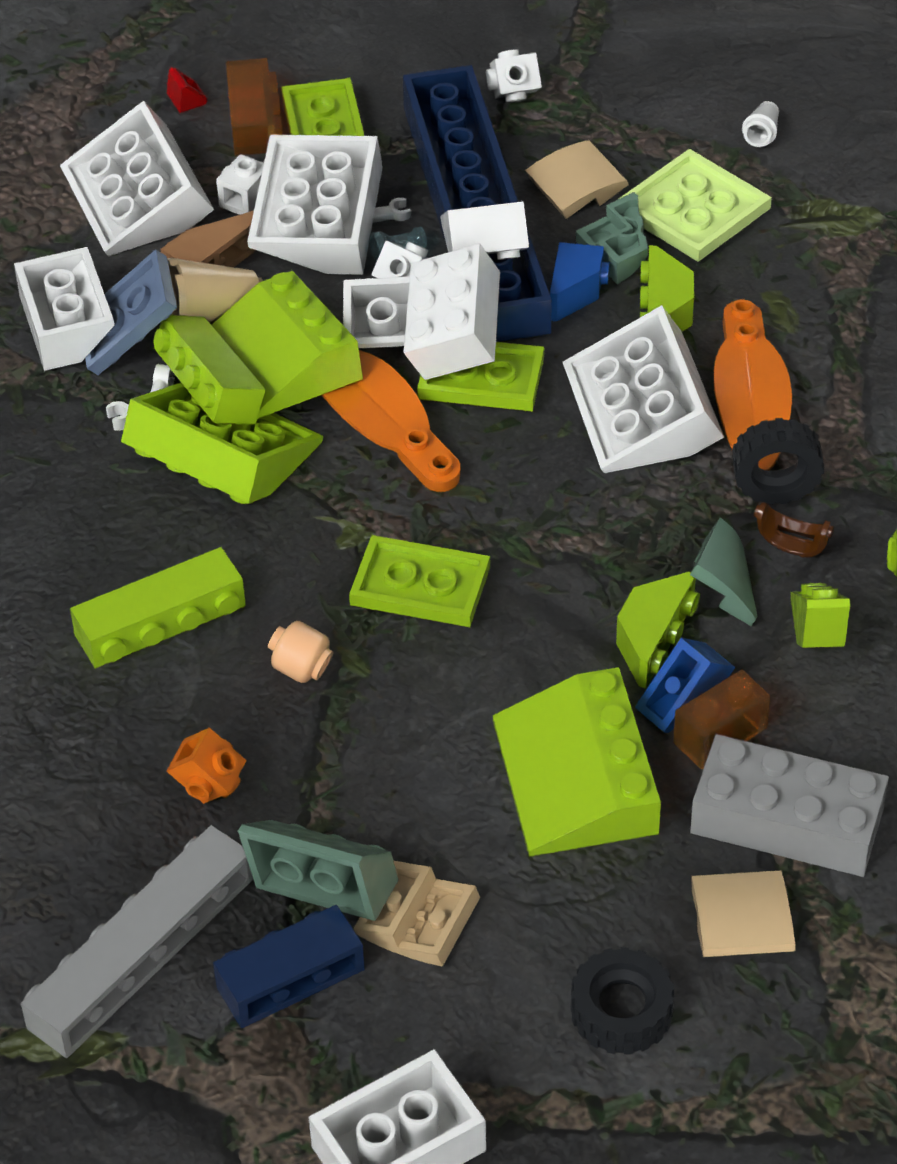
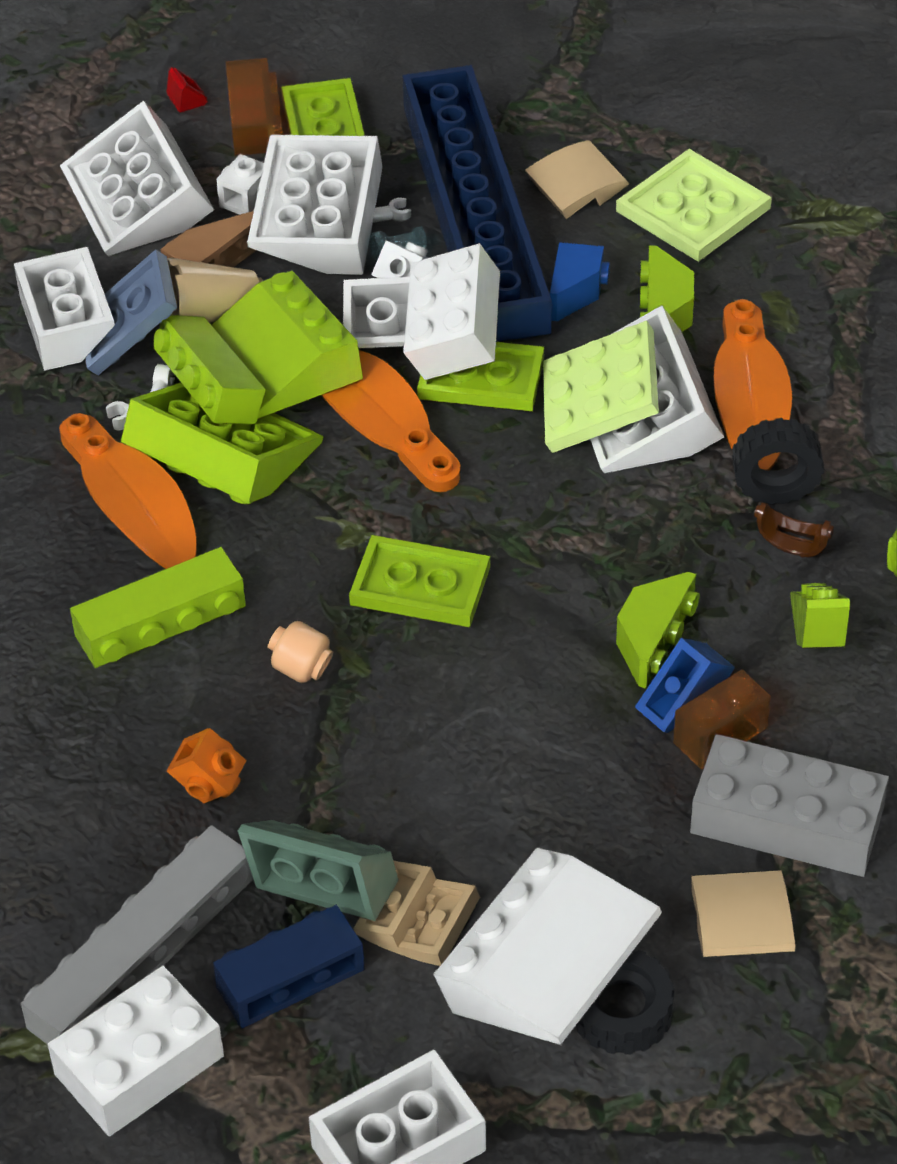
white slope [441,201,529,260] -> none
white brick [486,50,542,103] -> none
lime slope [493,667,661,857] -> none
sand green slope [576,192,648,285] -> none
sand green slope [690,518,757,626] -> none
white cone [742,101,779,147] -> none
none -> white brick [47,966,224,1137]
none -> orange plant [59,413,197,569]
none -> white slope [433,848,662,1045]
none -> yellowish green plate [543,320,659,453]

